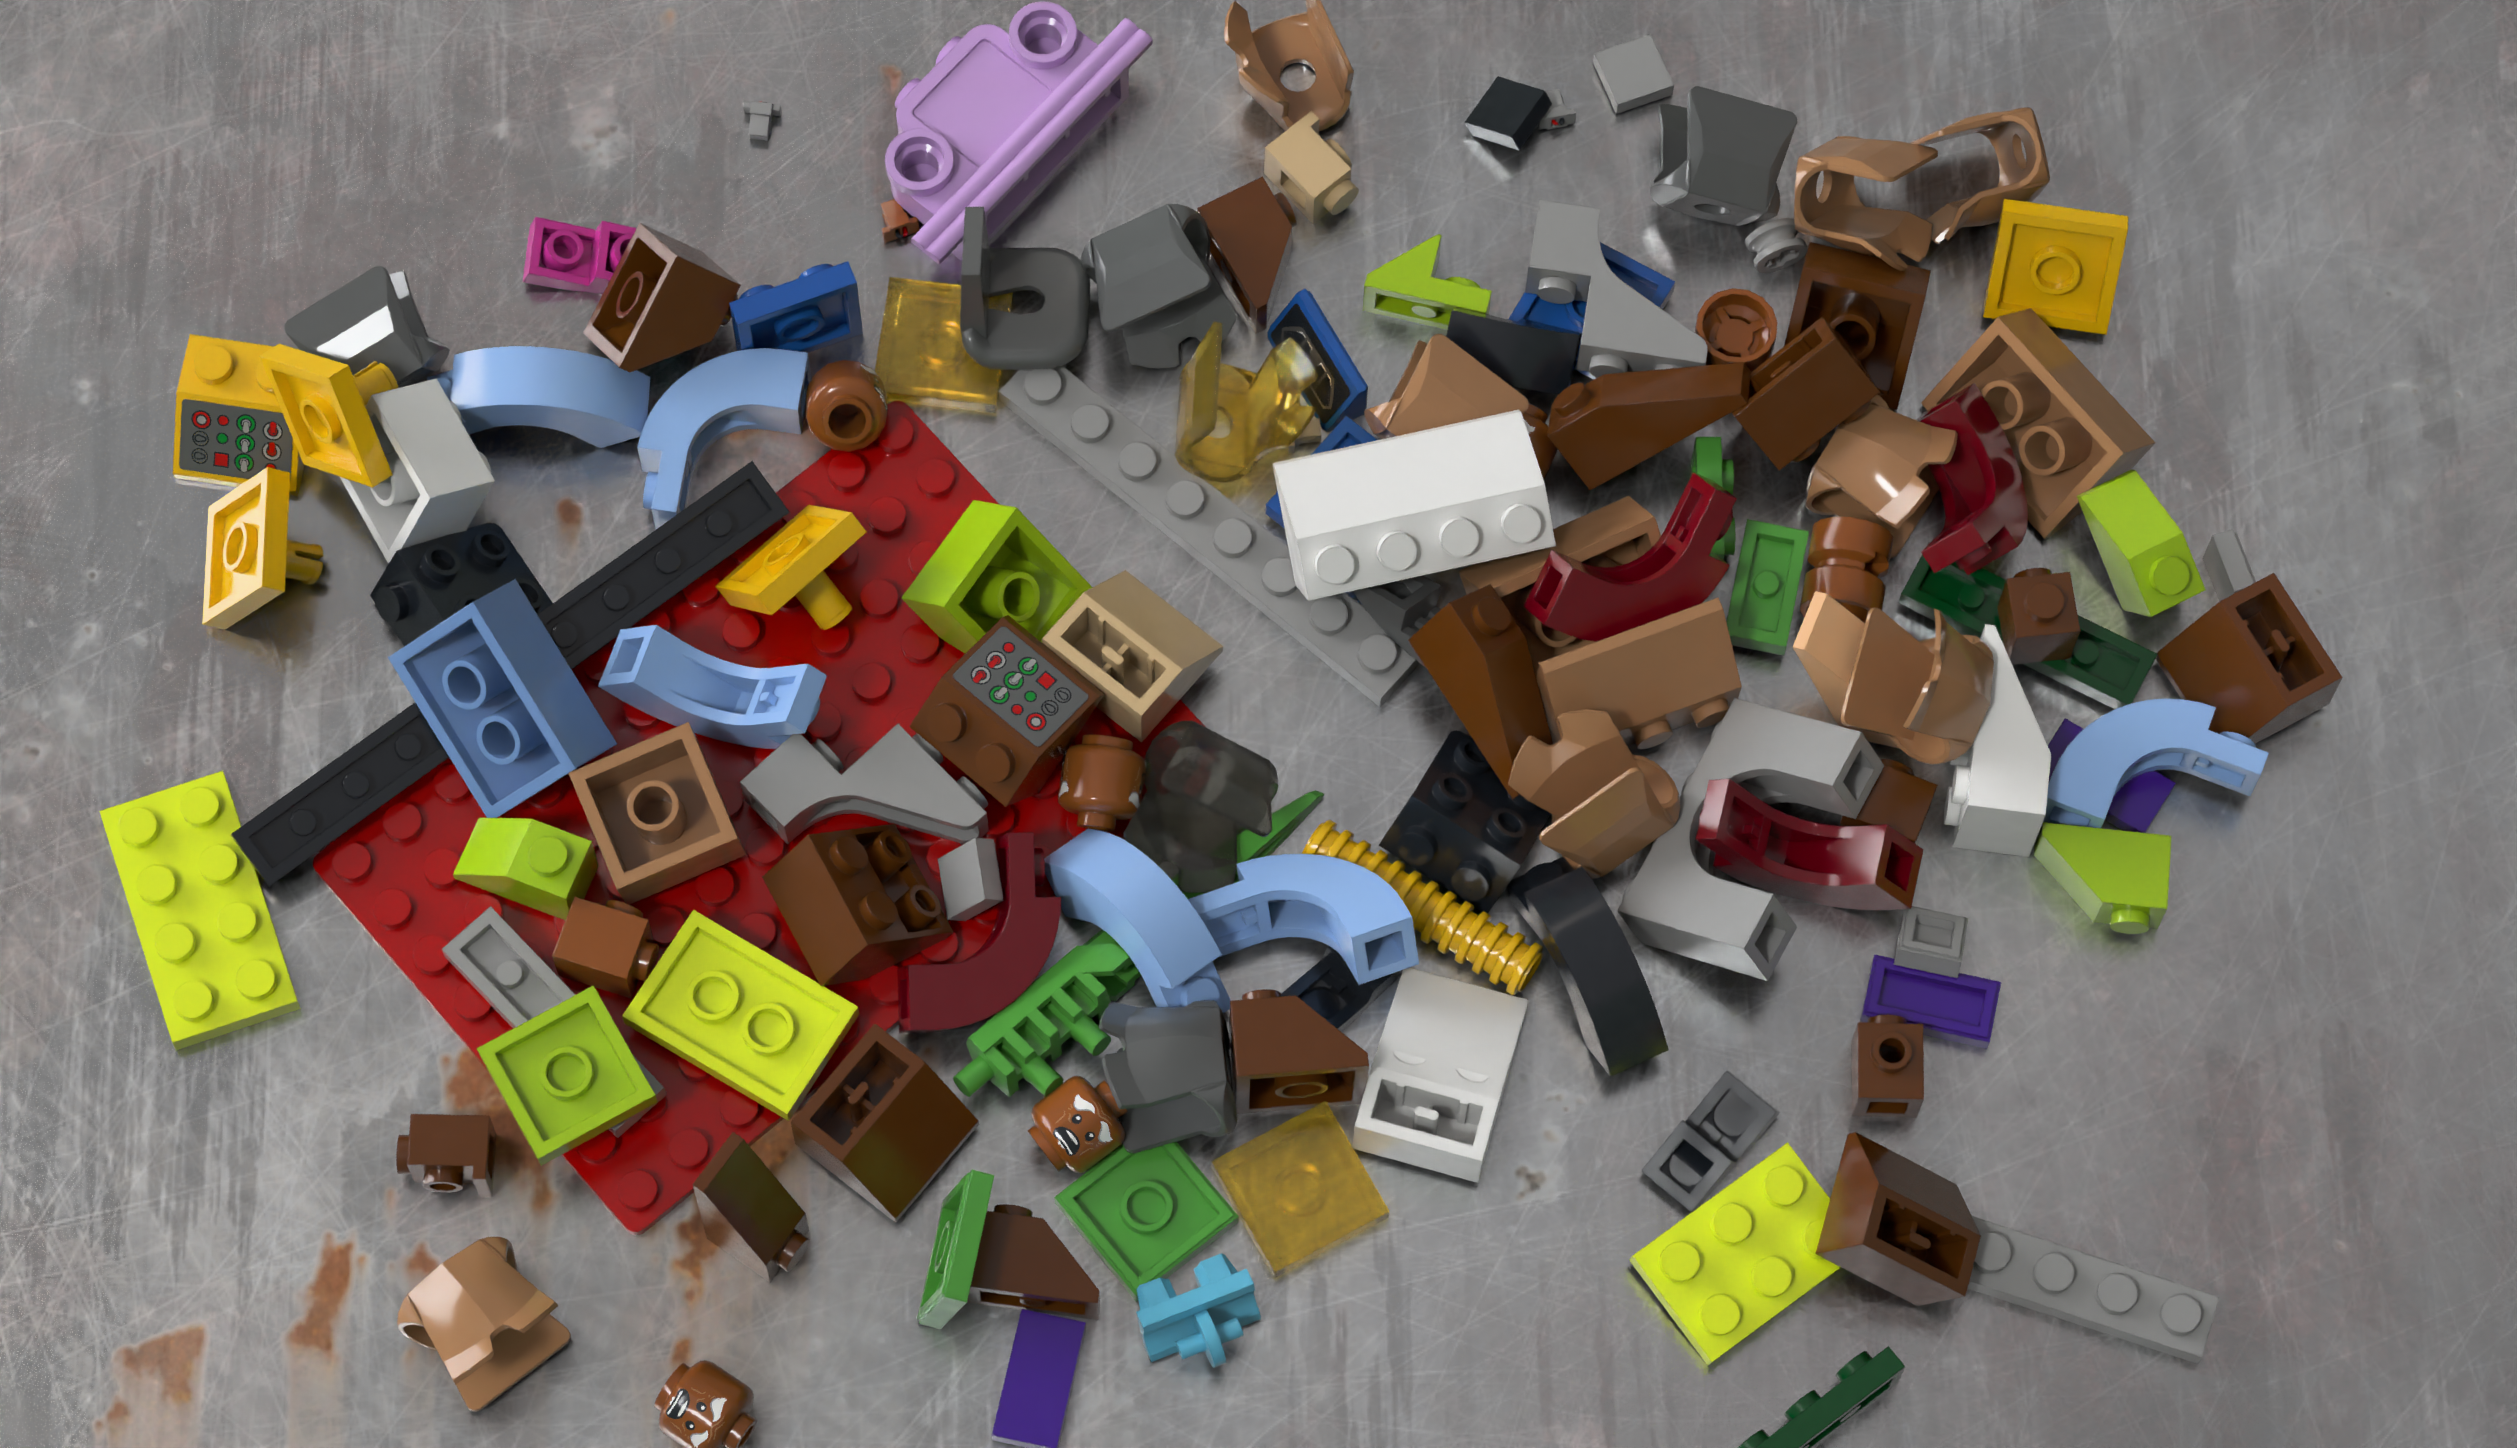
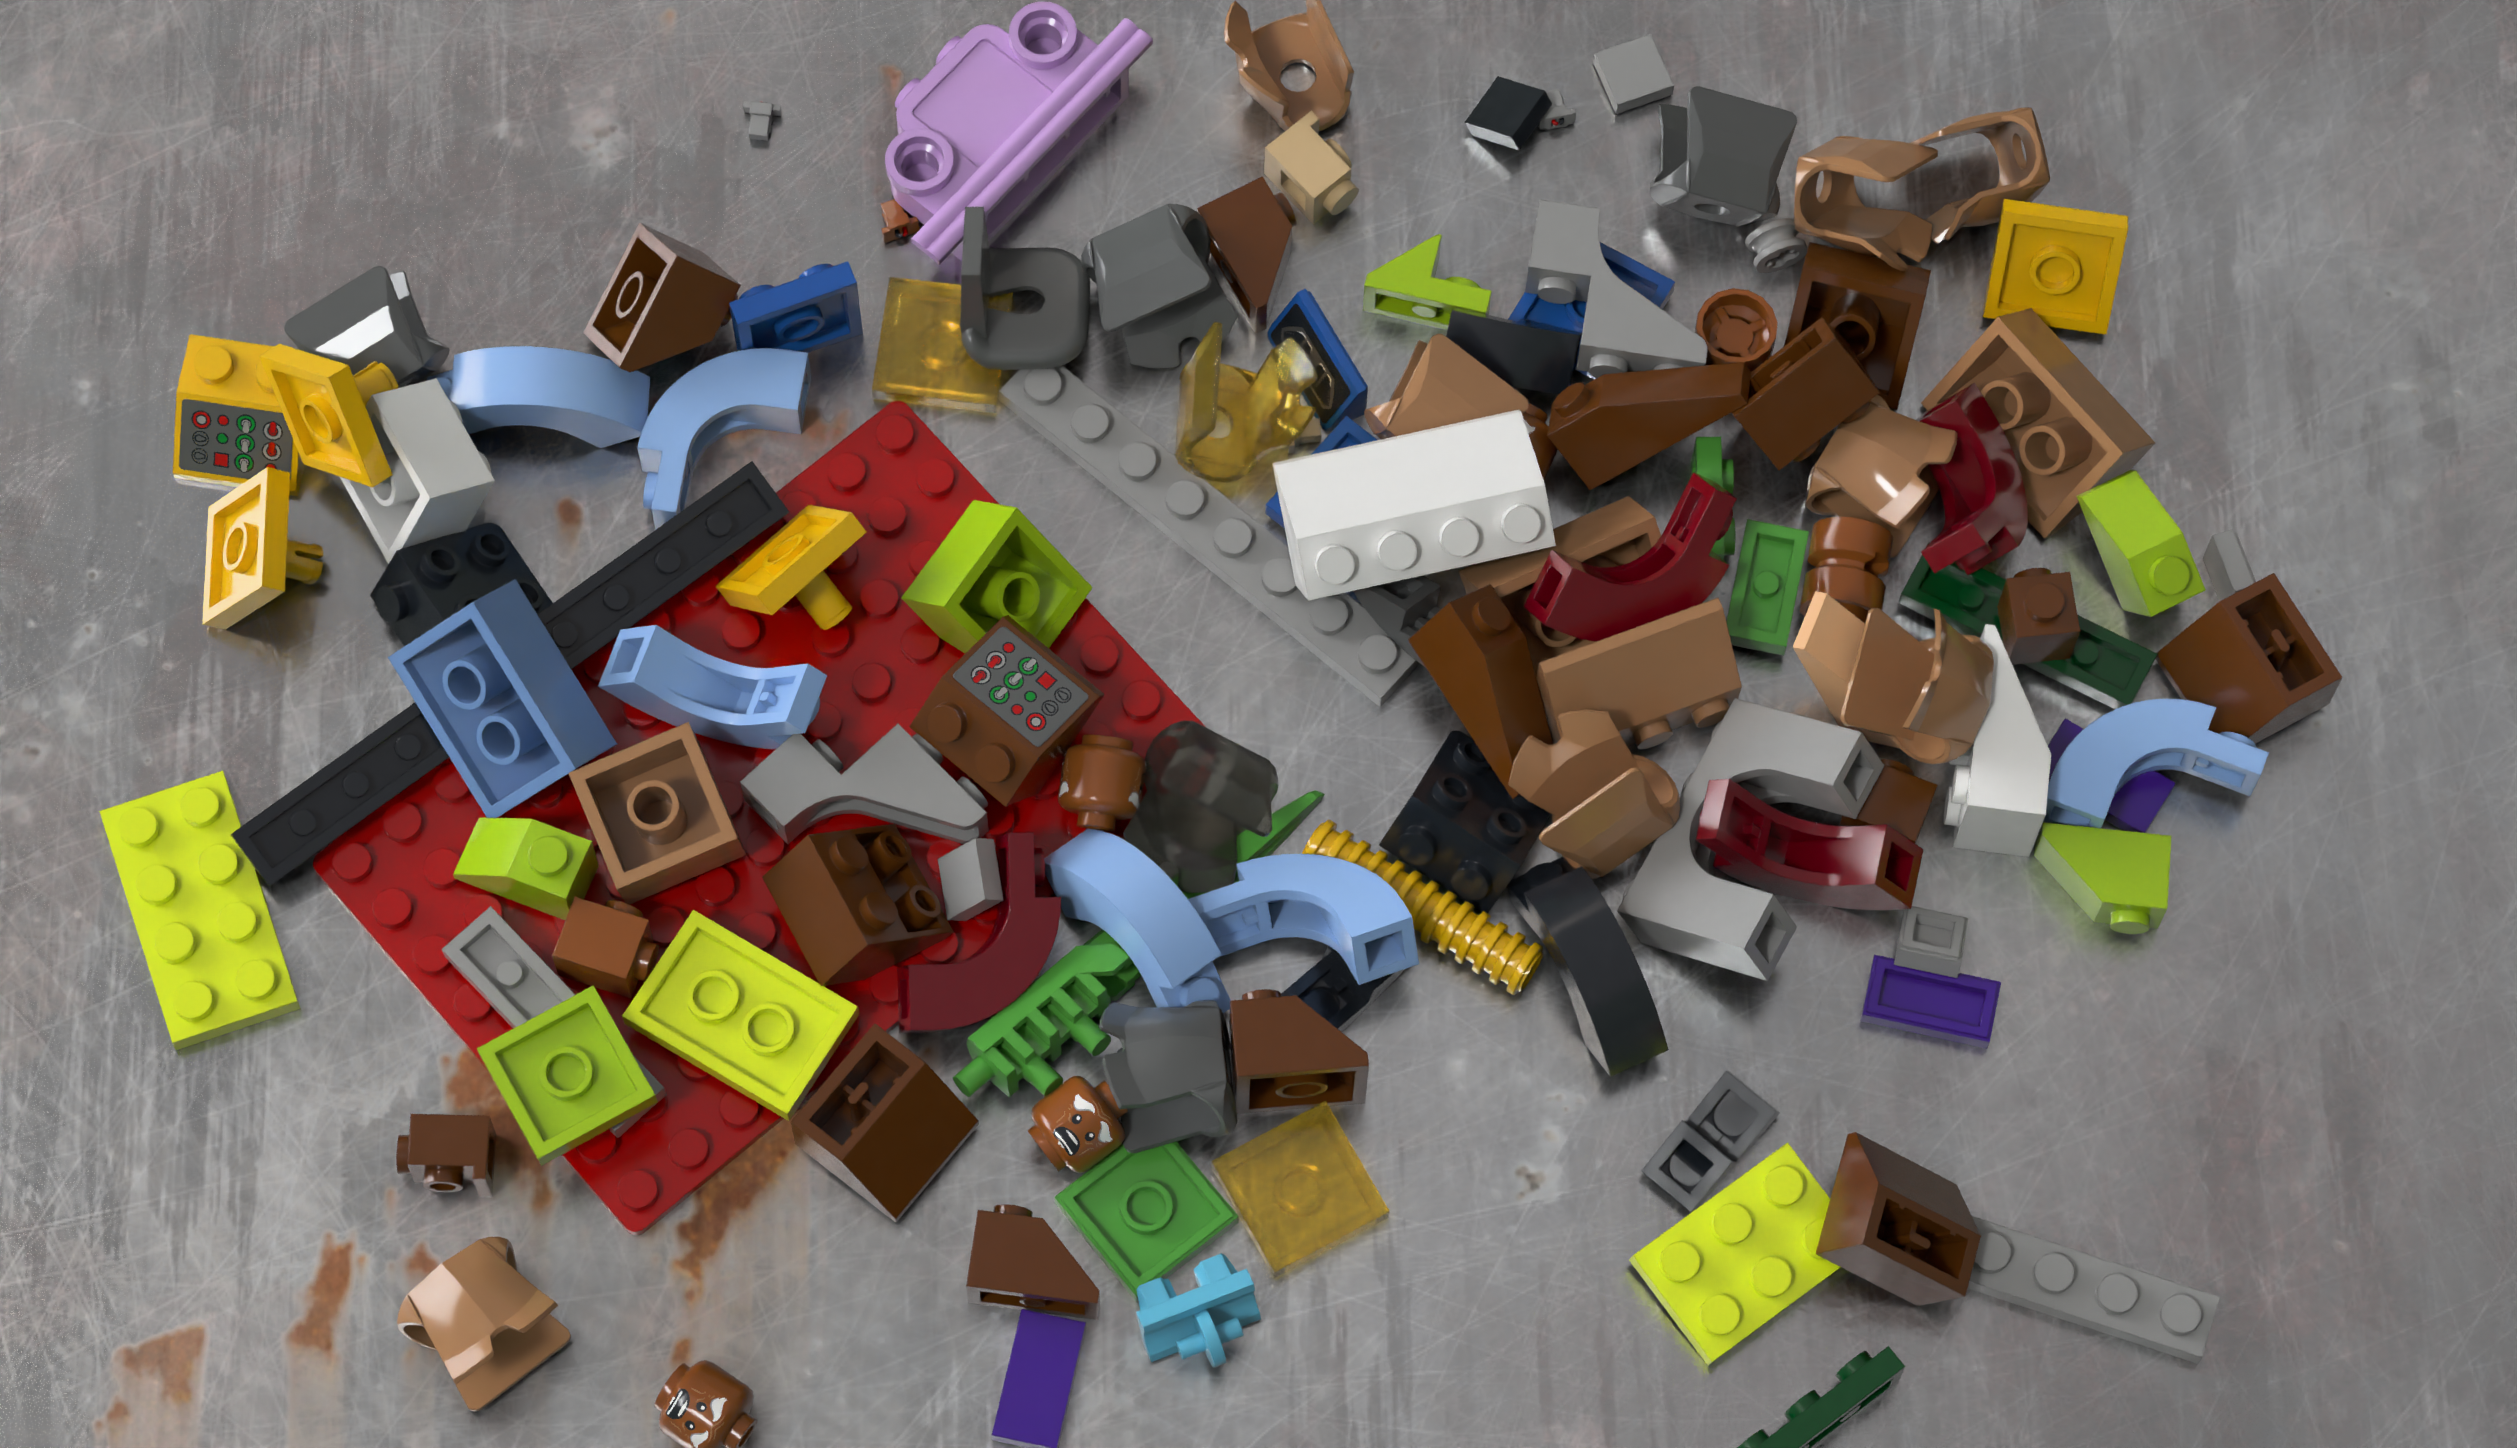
dark pink slope [523,217,636,294] -> none
reddish brown slope [693,1132,810,1282] -> none
dark orange head [805,360,888,452] -> none
bright green tile [917,1170,995,1329] -> none
tan slope [1042,570,1223,743] -> none
white slope [1352,968,1529,1183] -> none
reddish brown brick [1851,1015,1924,1118] -> none

